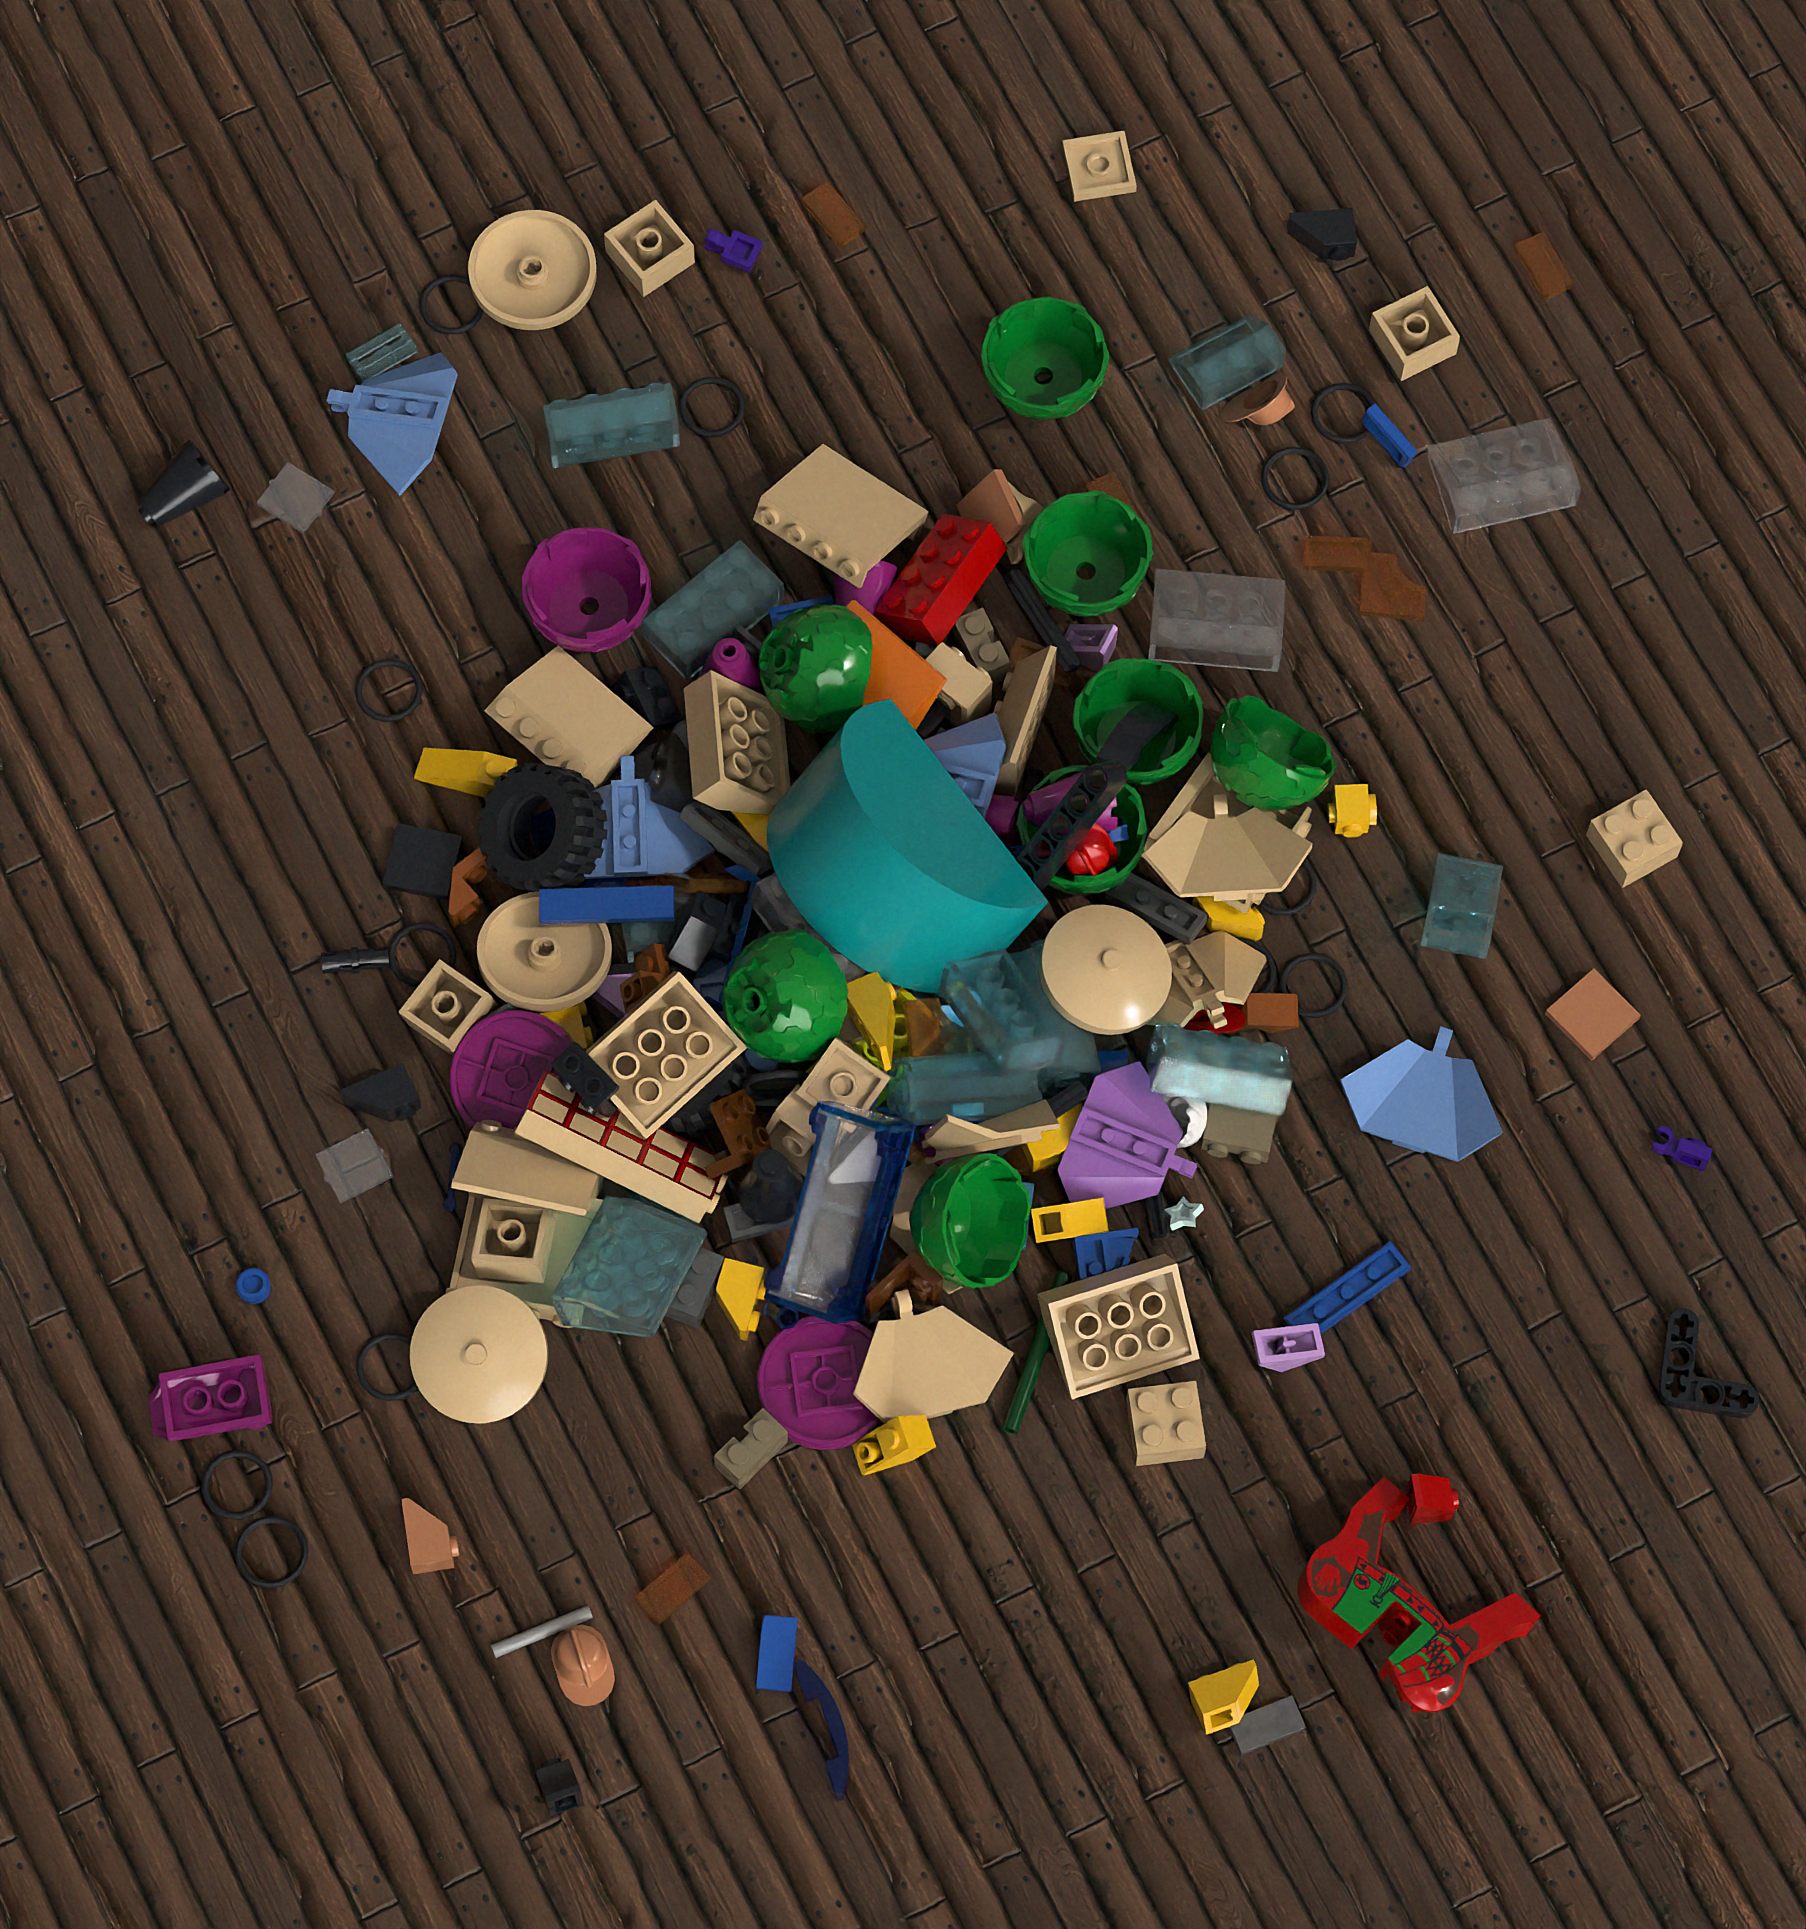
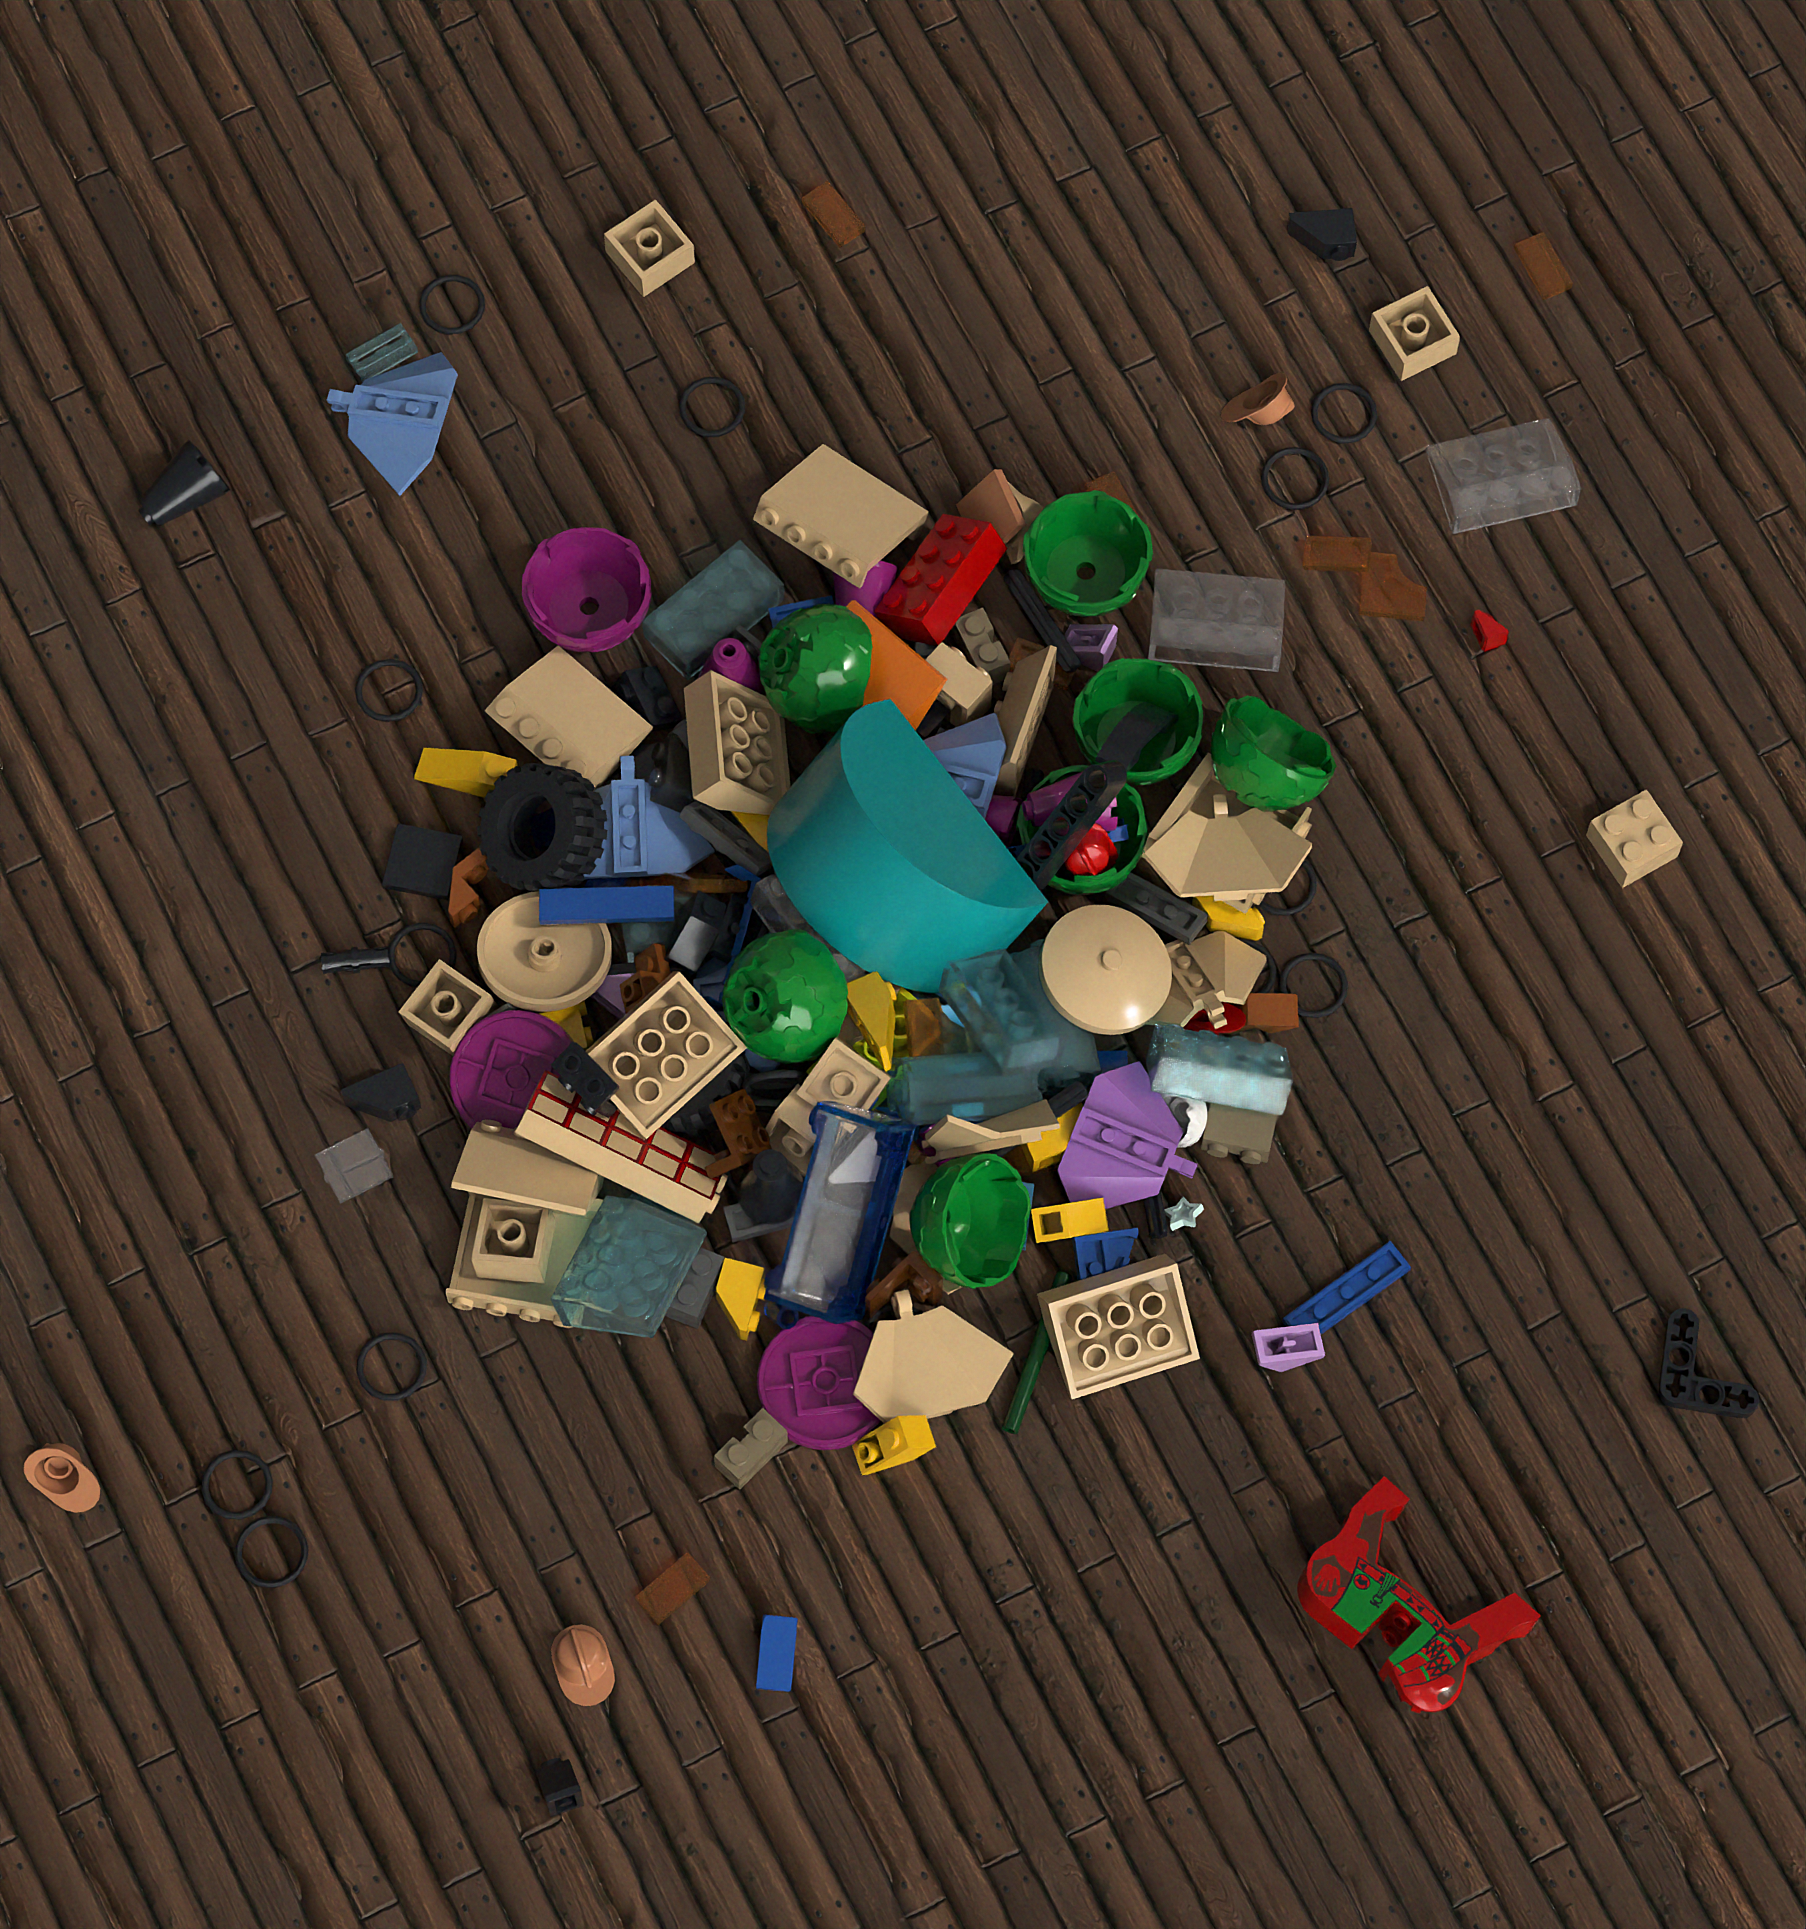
magenta slope [148,1354,272,1442] -> none
blue tile [236,1268,271,1304] -> none
clear piece [257,462,334,534] -> none
nougat slope [401,1498,460,1574] -> none
tan dish [410,1285,548,1423] -> none
clear blue hinge [443,1143,462,1212] -> none
tan dish [468,210,597,330] -> none
light grey bar [491,1605,593,1658] -> none
clear light blue brick [543,383,680,468] -> none
dark purple plate [704,228,763,274] -> none
clear blue slope [794,1660,849,1802] -> none
green piece [981,297,1109,420] -> none
tan tile [1062,131,1137,202] -> none
tan brick [1126,1381,1206,1466] -> none
clear light blue slope [1168,314,1286,410] -> none
yellow slope [1188,1659,1259,1735] -> none
flat silver tile [1229,1695,1306,1756] -> none
yellow brick [1327,784,1377,837] -> none
medium blue panel [1340,1026,1503,1162] -> none
blue tile [1361,403,1417,468] -> none
red slope [1405,1473,1459,1526] -> none
clear light blue slope [1420,853,1503,959] -> none
nougat tile [1545,969,1641,1061] -> none
dark purple plate [1651,1126,1713,1171] -> none
none -> nougat piece [24,1443,101,1513]
none -> red slope [1470,609,1509,652]

